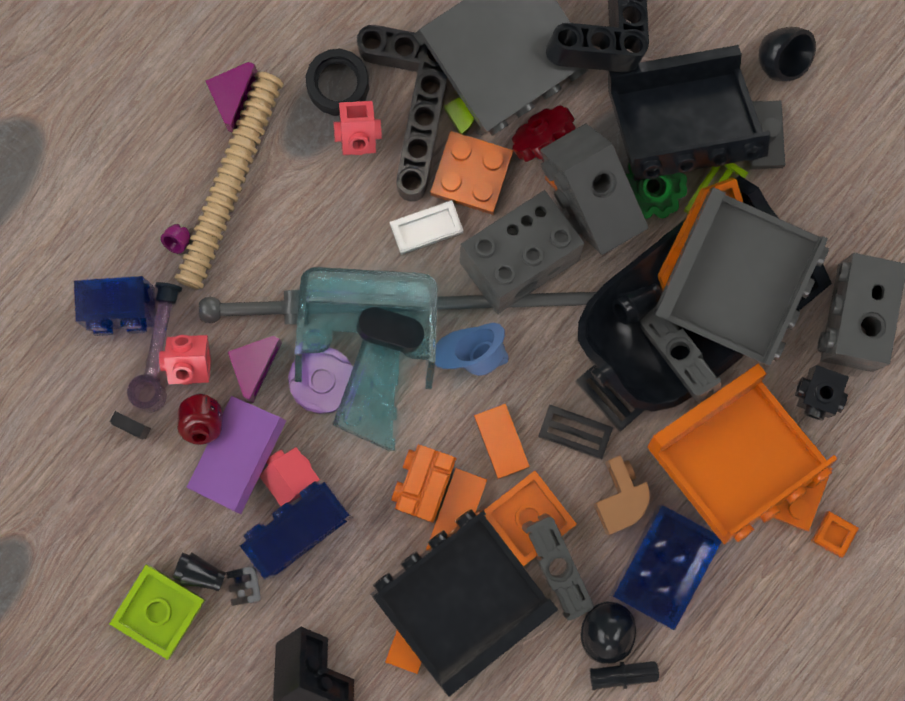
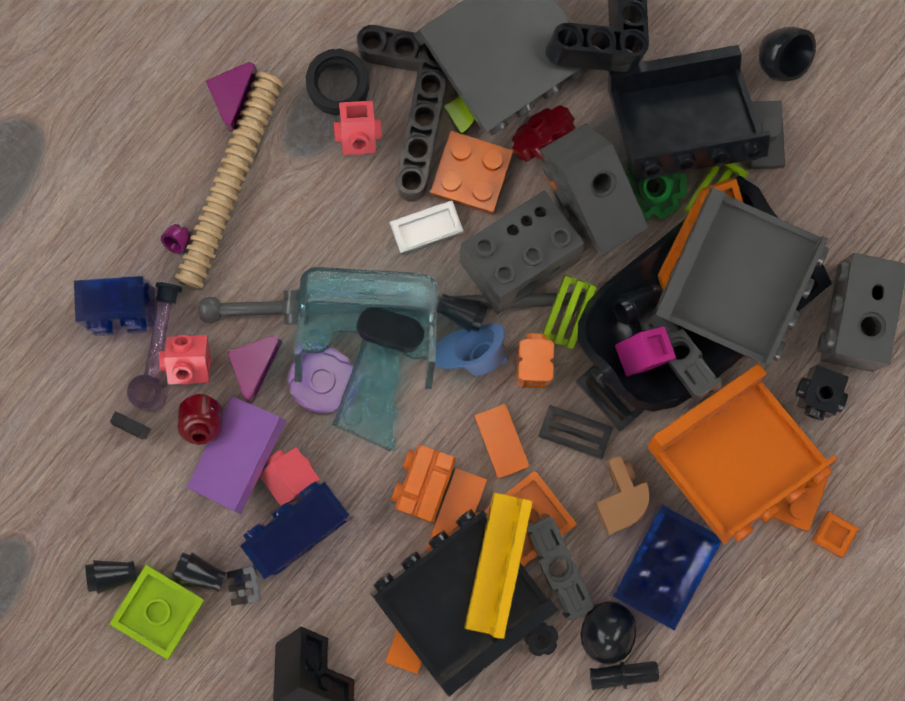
none -> black cone [85,560,136,594]
none -> black cone [436,293,488,332]
none -> yellow fence [464,492,533,639]
none -> orange brick [515,333,554,388]
none -> black plate [525,622,558,656]
none -> lime tile [542,274,597,349]
none -> dark pink brick [615,326,676,377]

